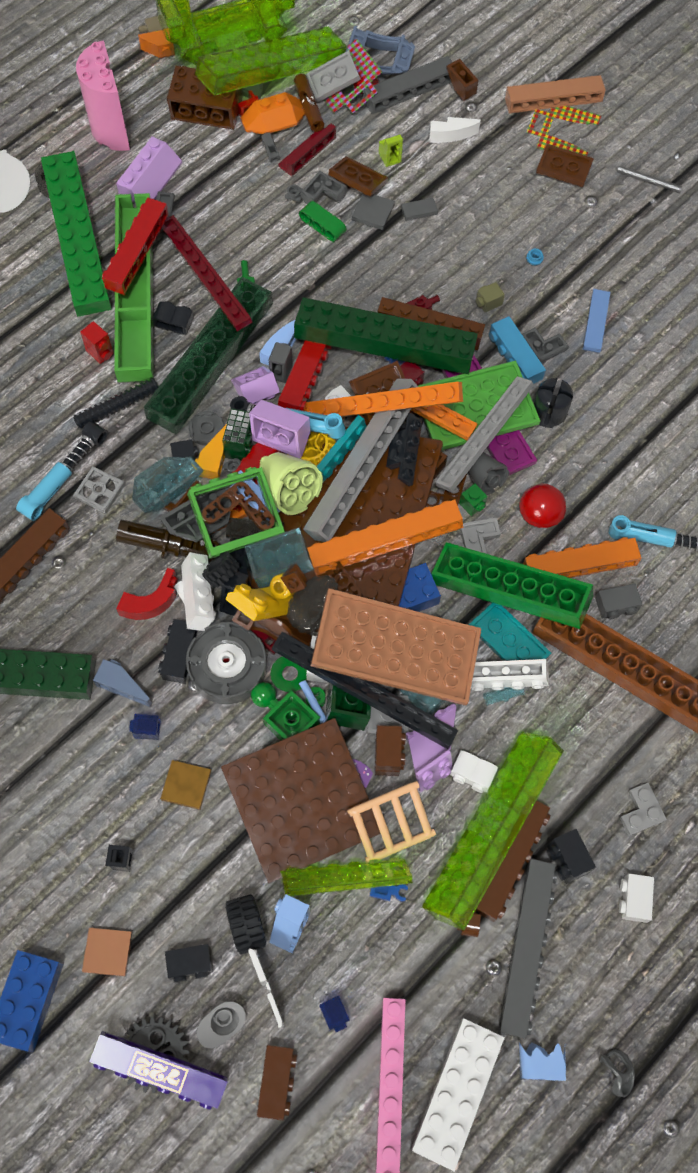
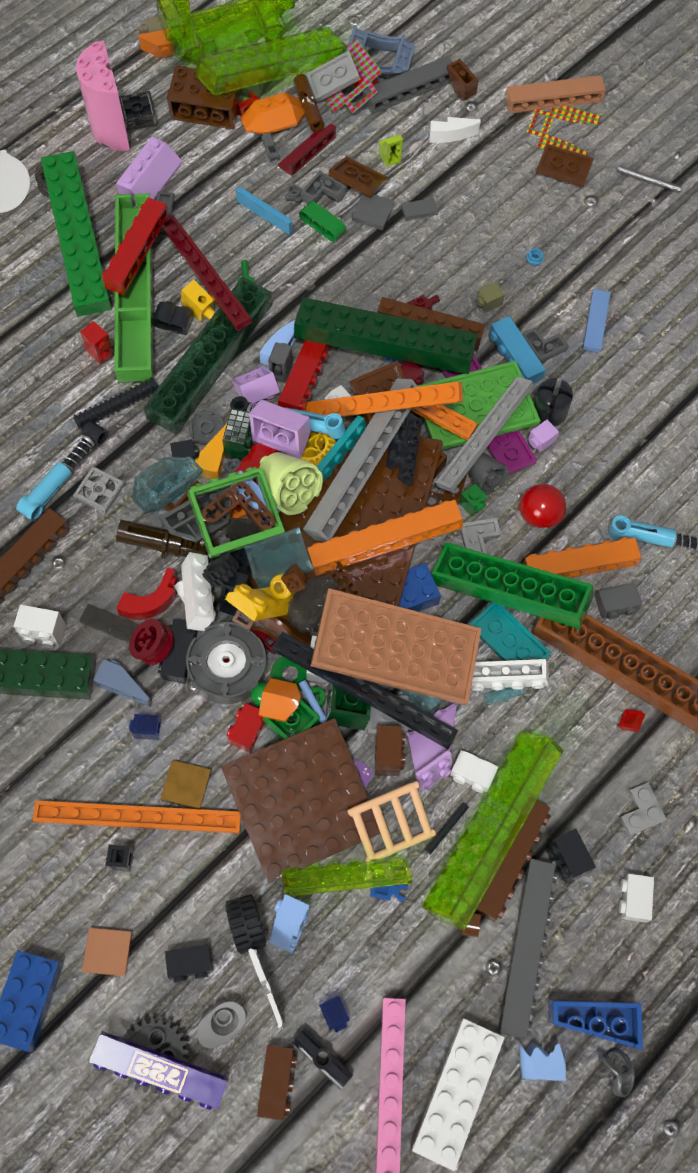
none -> white brick [13,605,66,648]
none -> orange plate [32,801,241,834]
none -> clear smoke plate [79,604,139,643]
none -> piece [119,91,158,131]
none -> dark red wheel [129,619,174,666]
none -> yellow torso [181,279,219,322]
none -> red brick [226,703,264,753]
none -> dark azure tile [236,187,293,235]
none -> orange slope [259,678,301,722]
none -> black piece [292,1028,353,1090]
none -> black bar [424,803,469,855]
none -> lavender brick [528,420,559,452]
none -> blue wedge [549,999,643,1050]
none -> red plate [618,709,645,732]

